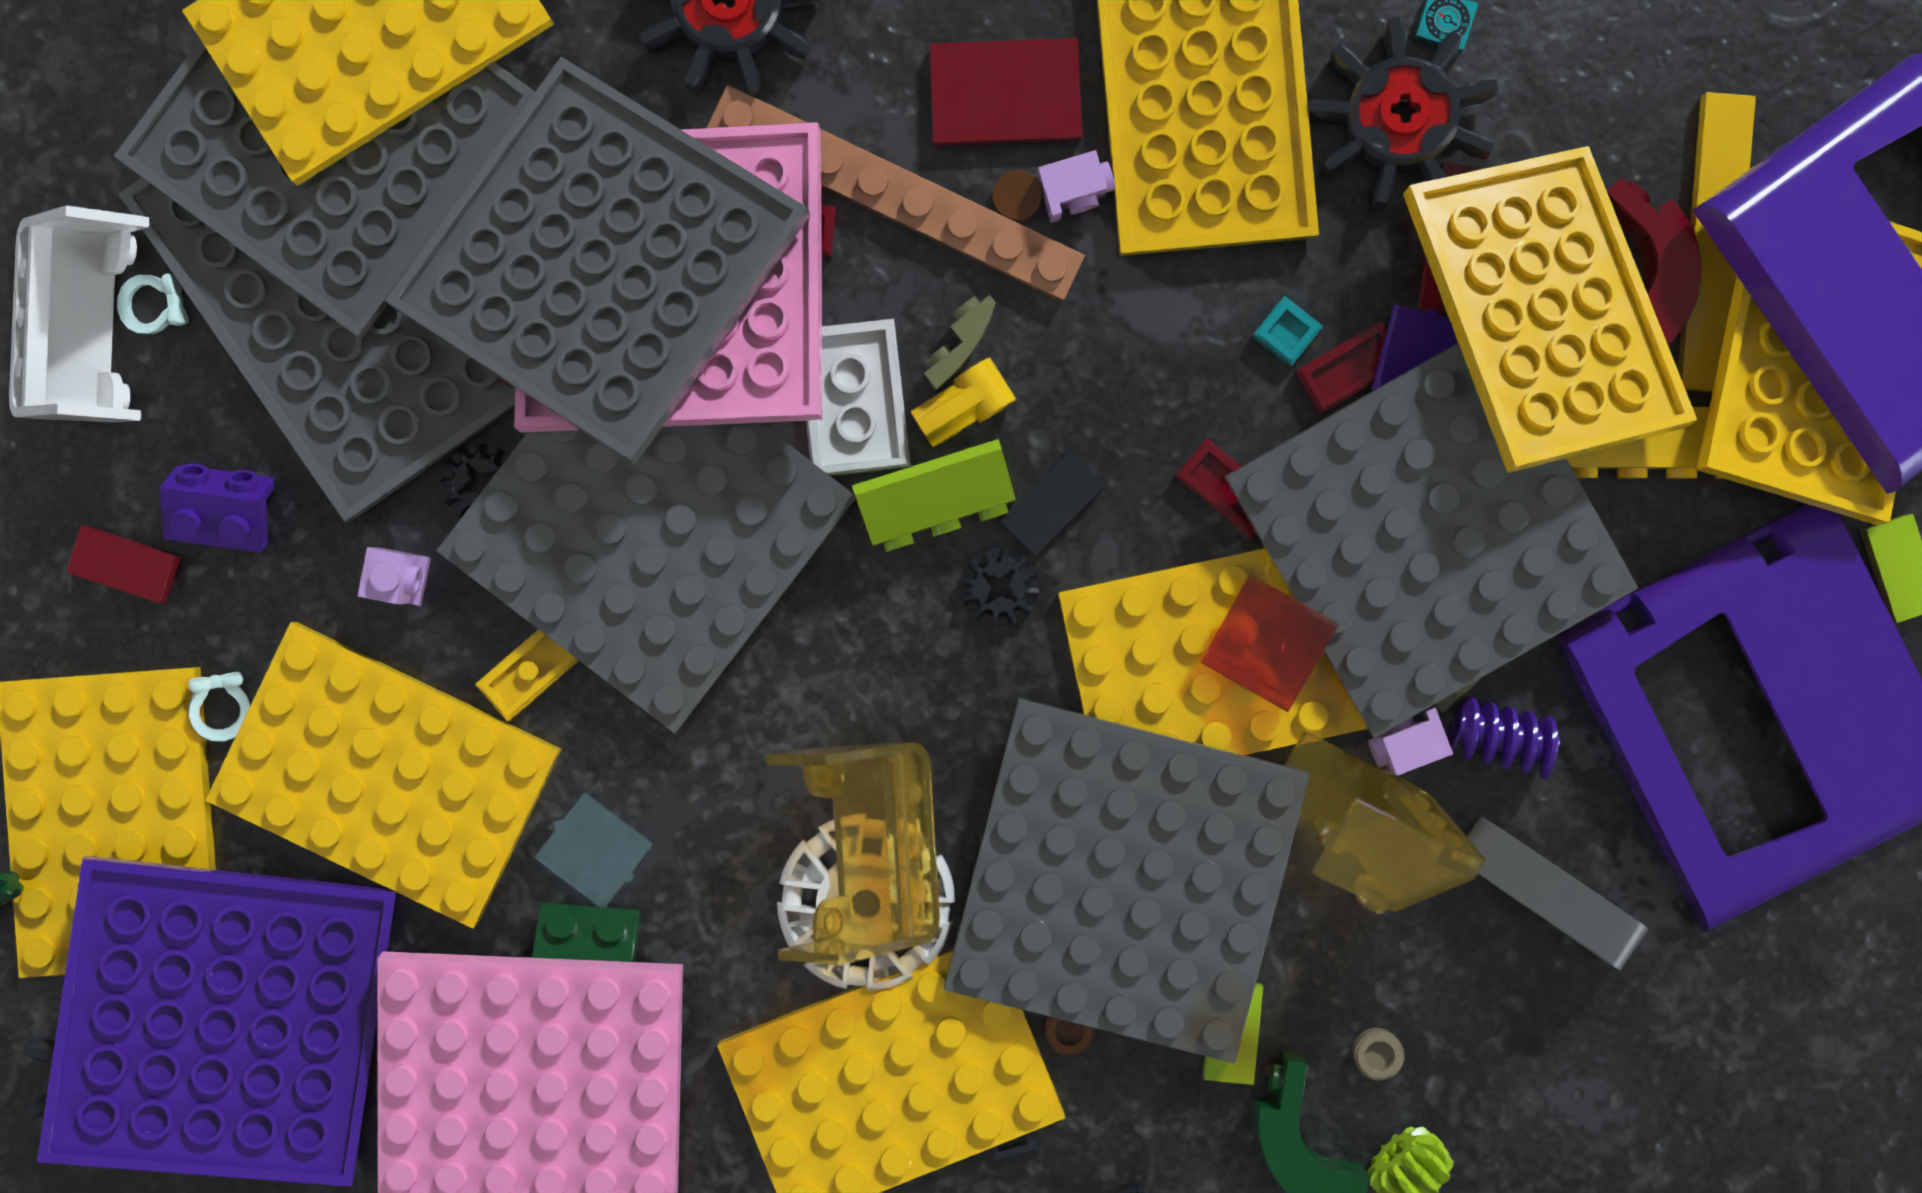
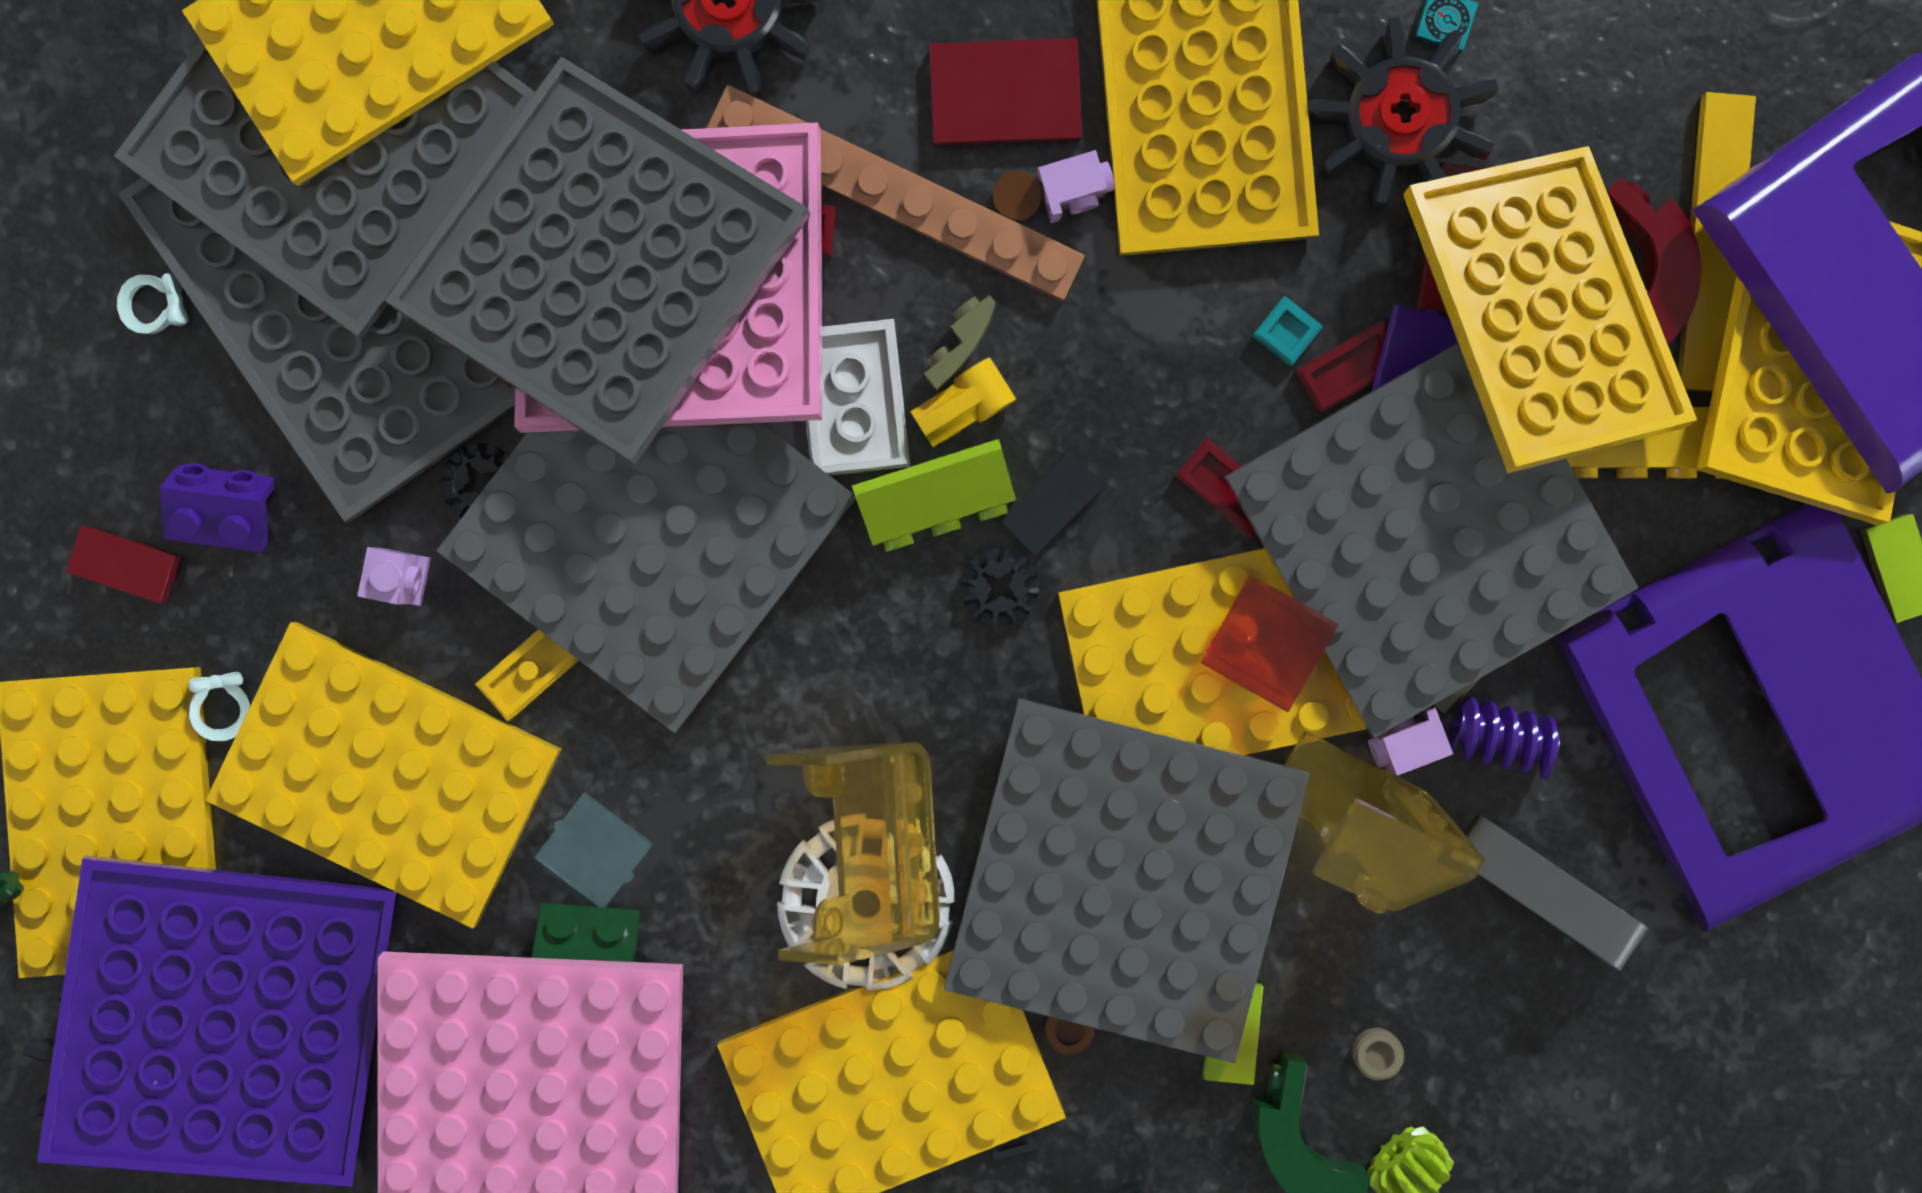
white windscreen [9,206,149,422] -> none

